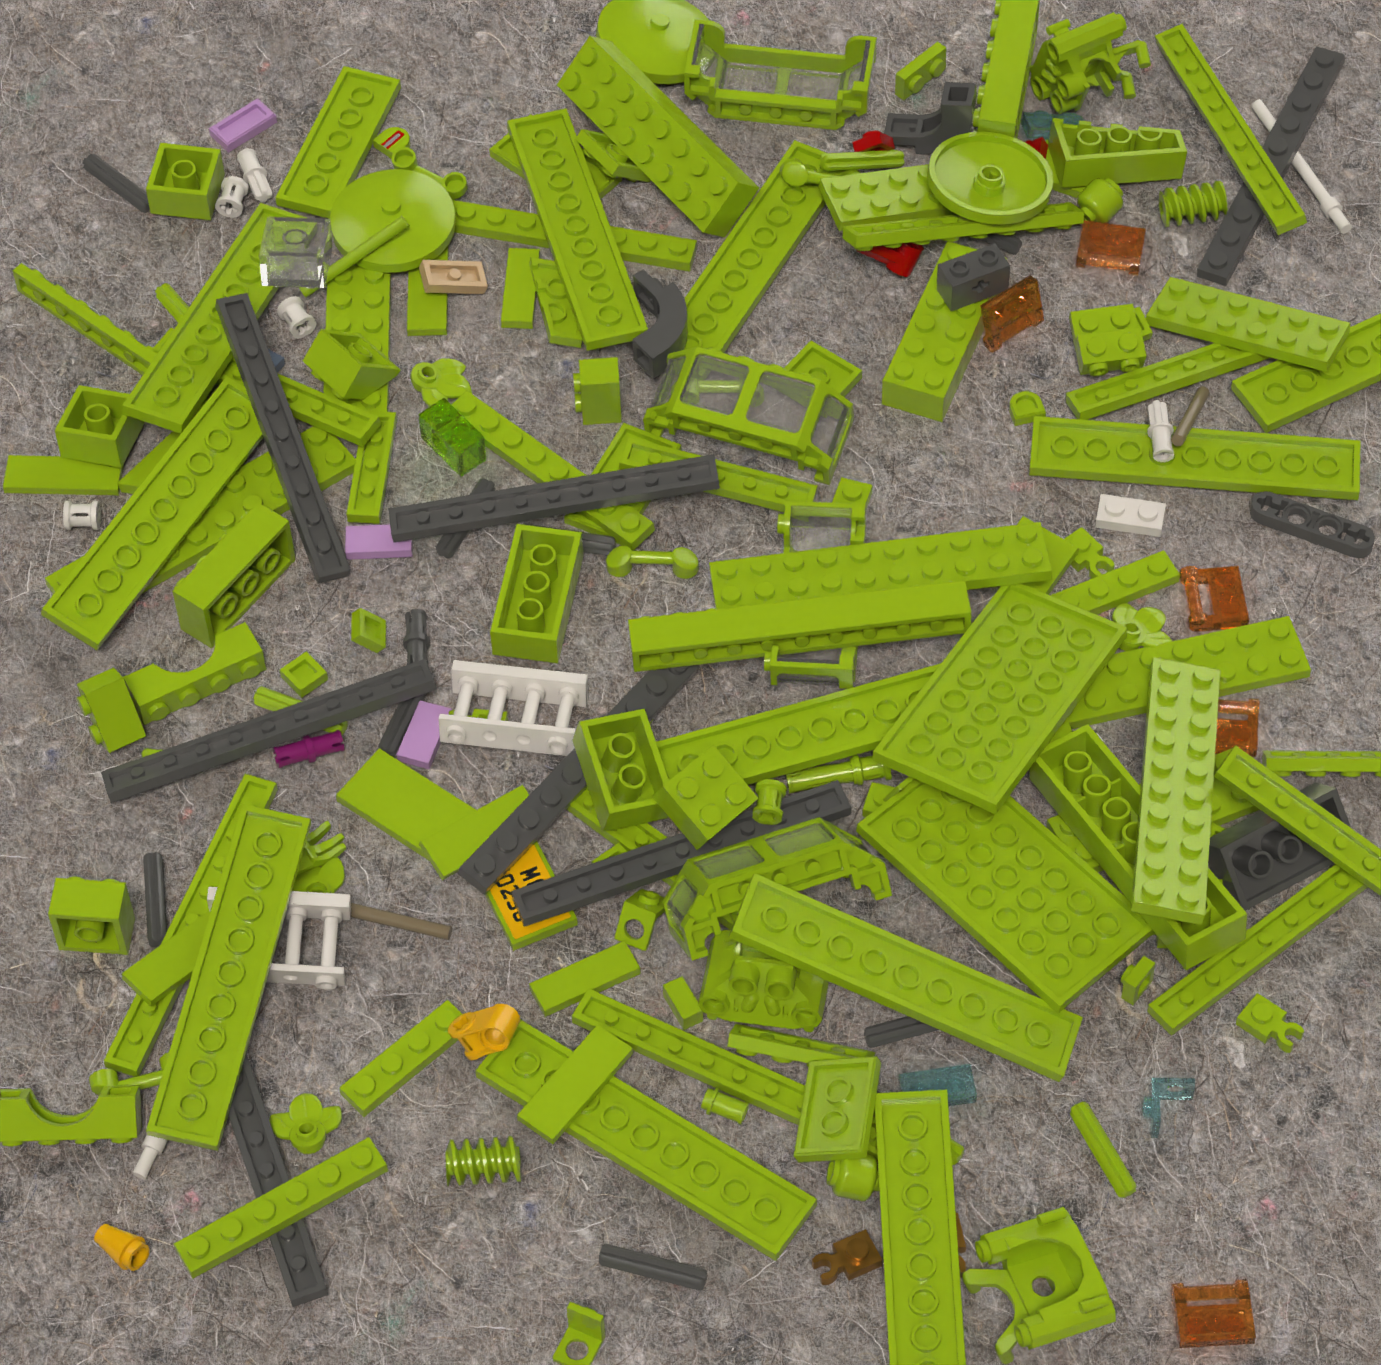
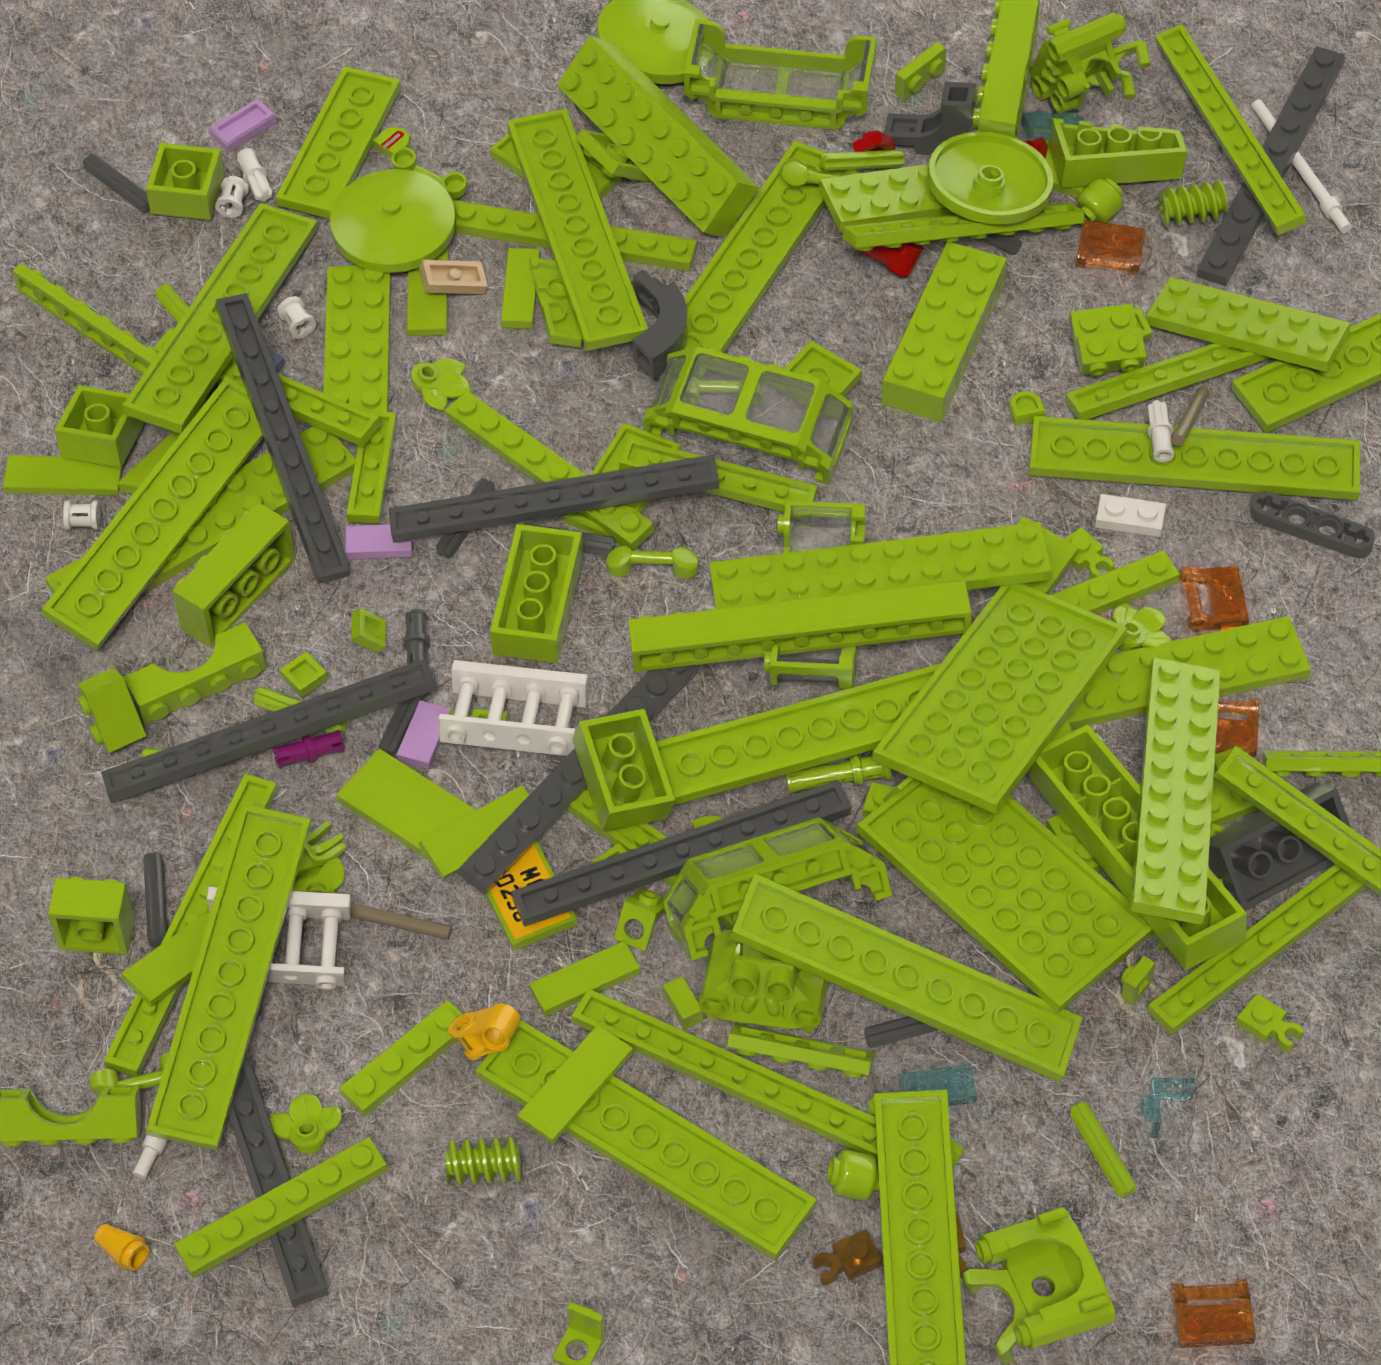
clear brick [259,217,332,289] -> none
lime bar [299,216,409,298] -> none
lime slope [303,329,401,401] -> none
clear neon green brick [418,398,486,477] -> none
lime brick [573,357,622,425] -> none
dark grey axle [599,1244,707,1291] -> none
lime brick [652,744,759,850] -> none
lime pin [701,1087,750,1125] -> none
lime bush [752,779,787,825] -> none
lime tile [794,1056,881,1162] -> none
lime plate [832,477,873,509] -> none
dark grey brick [937,243,1010,311] -> none
clear orange plate [980,275,1044,353] -> none

